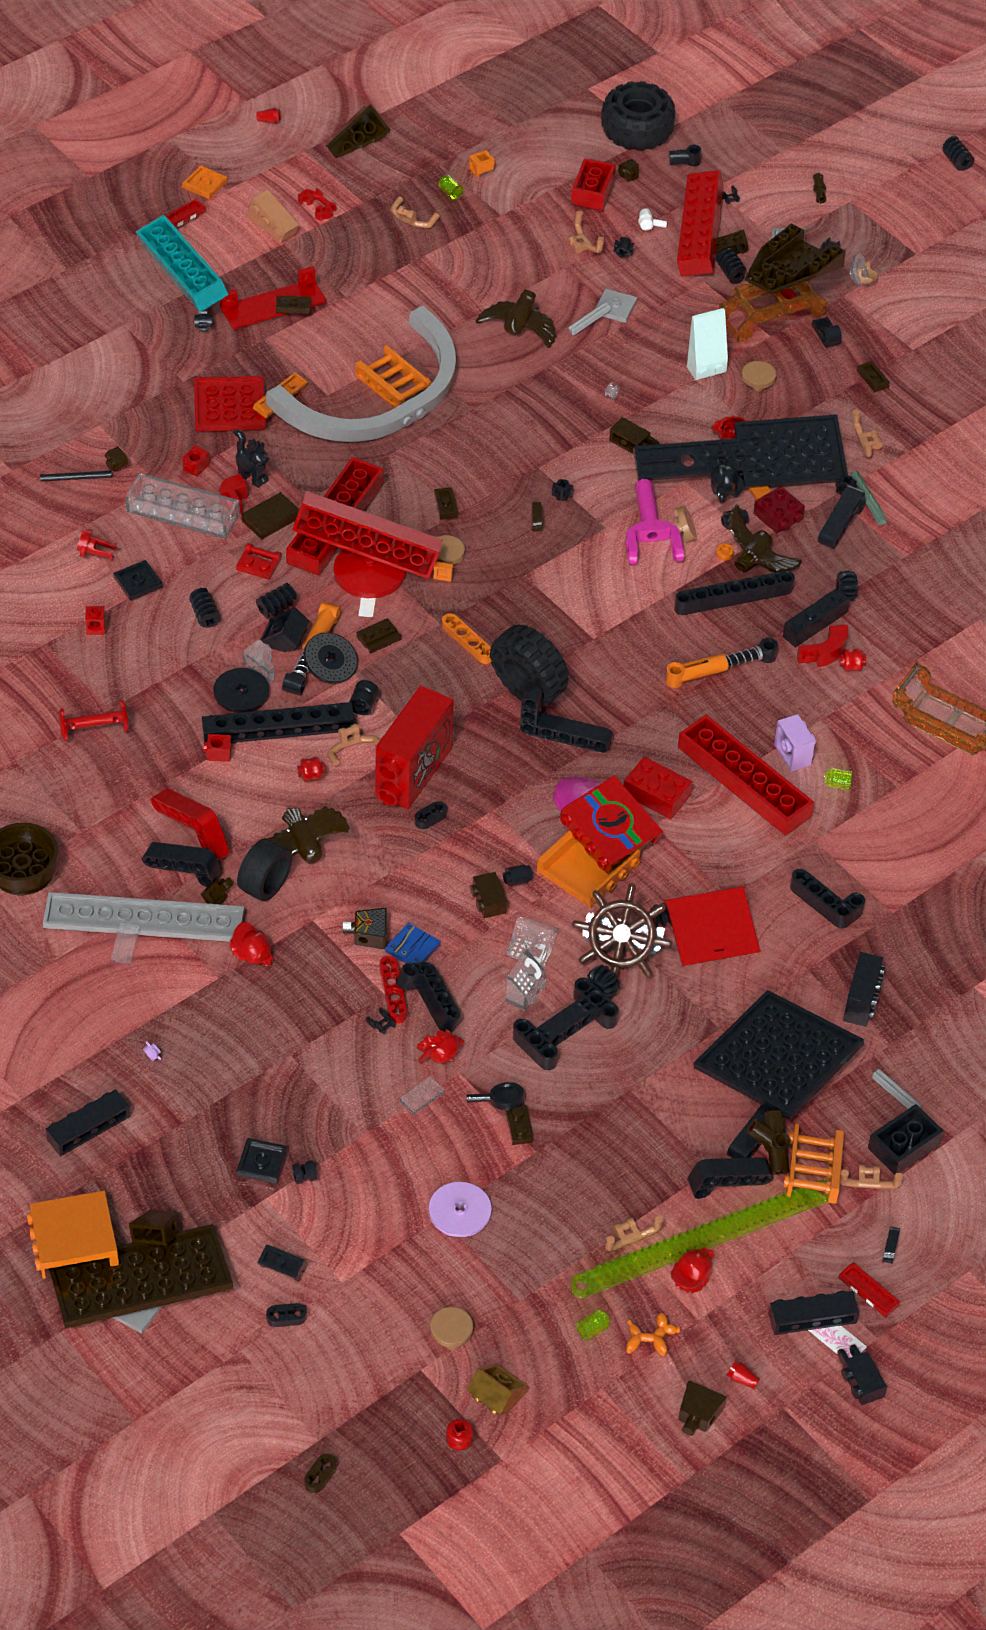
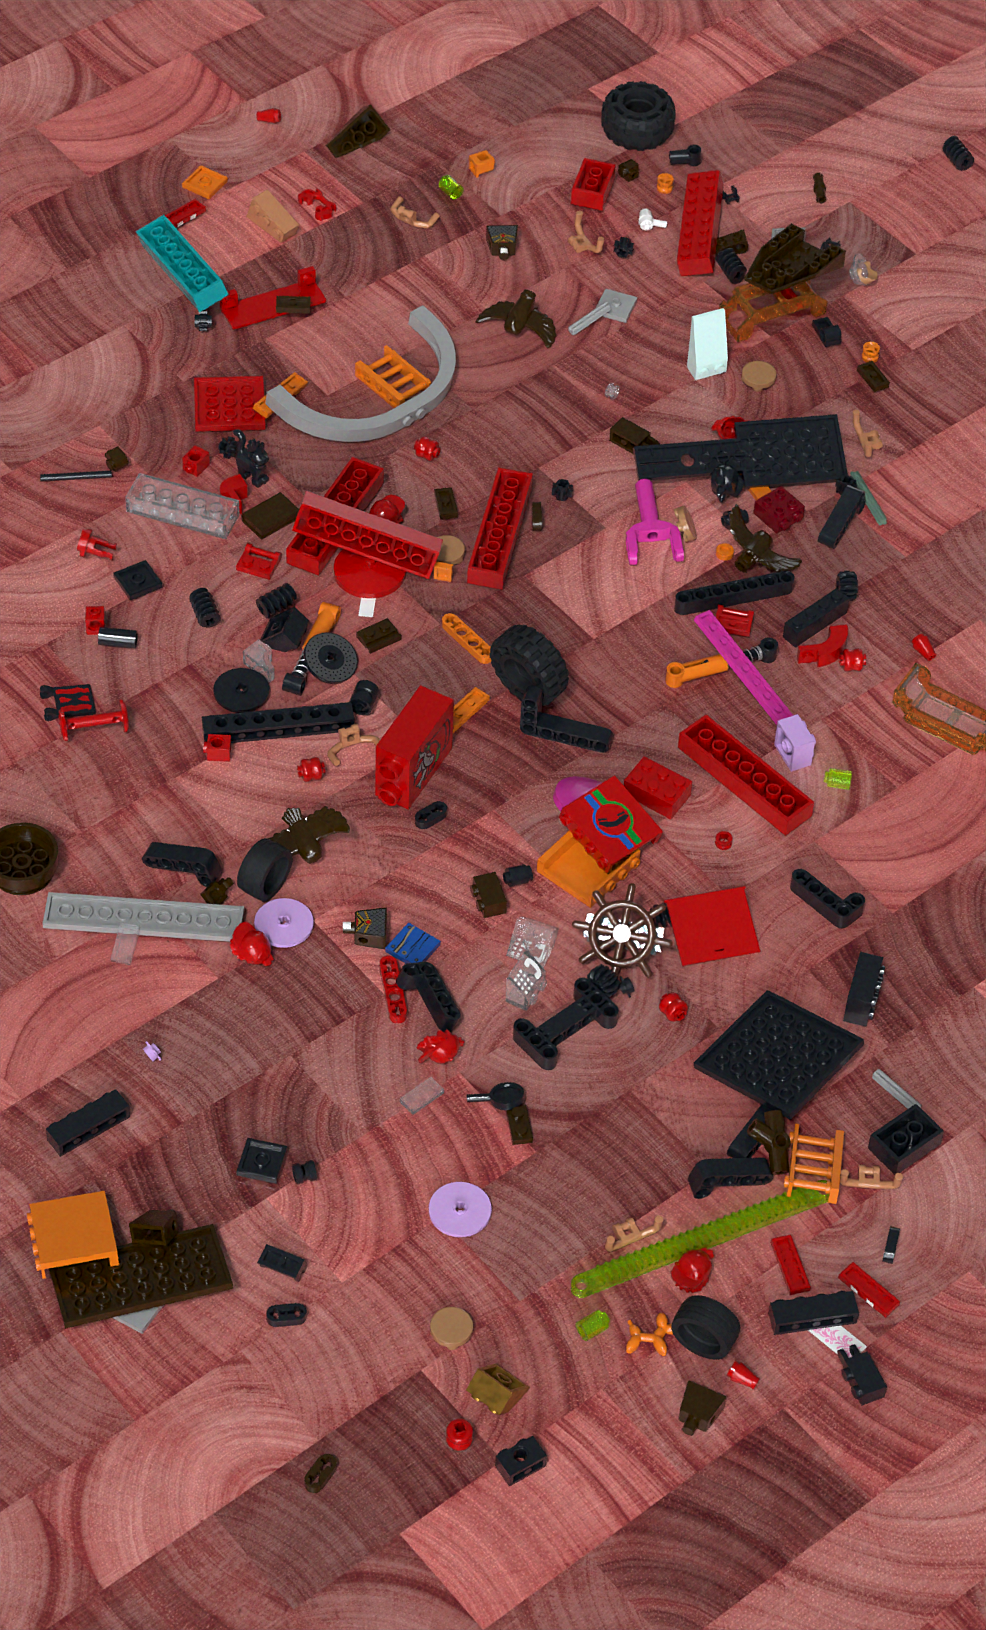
red beam [151,788,230,861] -> none
black piece [366,1007,395,1034] -> none
none -> black flag [40,684,96,721]
none -> black pin [98,627,138,649]
none -> black gear [218,436,238,459]
none -> lavender piece [254,898,313,948]
none -> red hair [369,494,405,524]
none -> red piece [414,436,441,461]
none -> orange tile [453,687,490,733]
none -> red brick [467,467,533,589]
none -> torso [486,225,518,260]
none -> black brick [495,1436,547,1487]
none -> black plate [619,976,635,998]
none -> orange wheel [657,173,674,194]
none -> red piece [659,992,688,1022]
none -> black tyre [671,1295,741,1360]
none -> dark pink plate [694,610,794,725]
none -> red bush [715,831,733,850]
none -> red plate [716,605,754,637]
none -> red plate [770,1234,811,1295]
none -> orange wheel [862,342,880,363]
none -> red cone [911,634,937,661]

